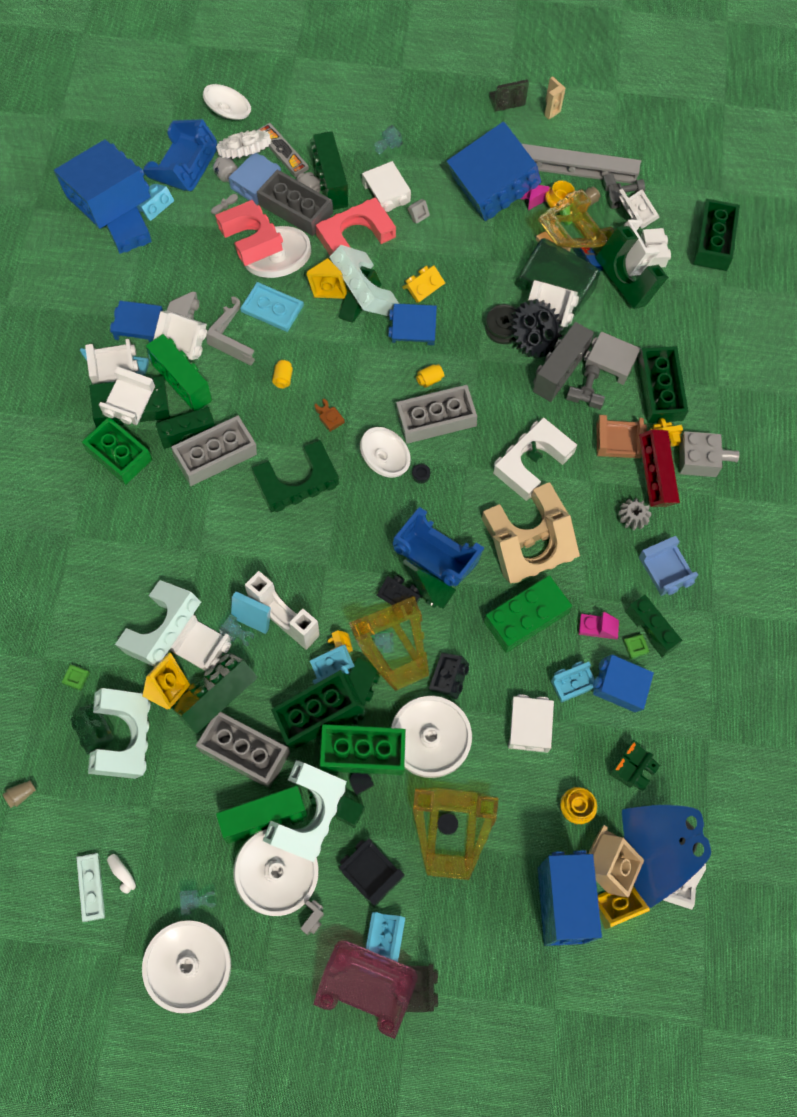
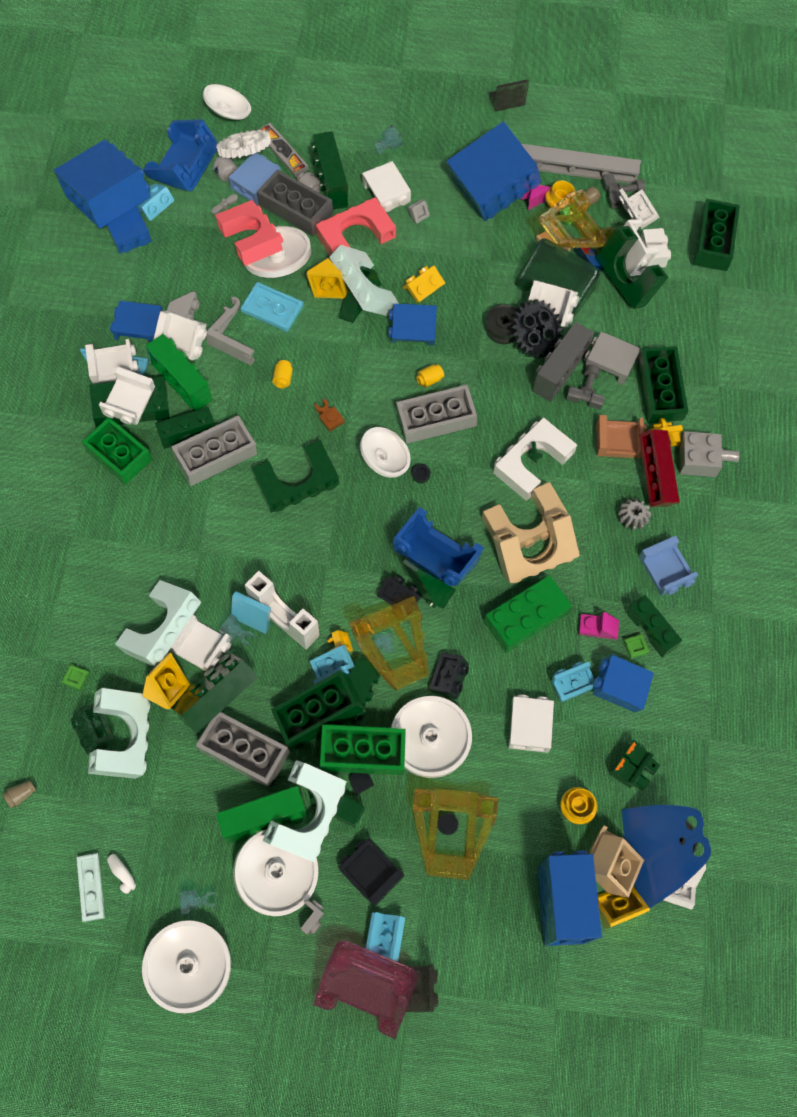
tan panel [545,77,566,119] -> none

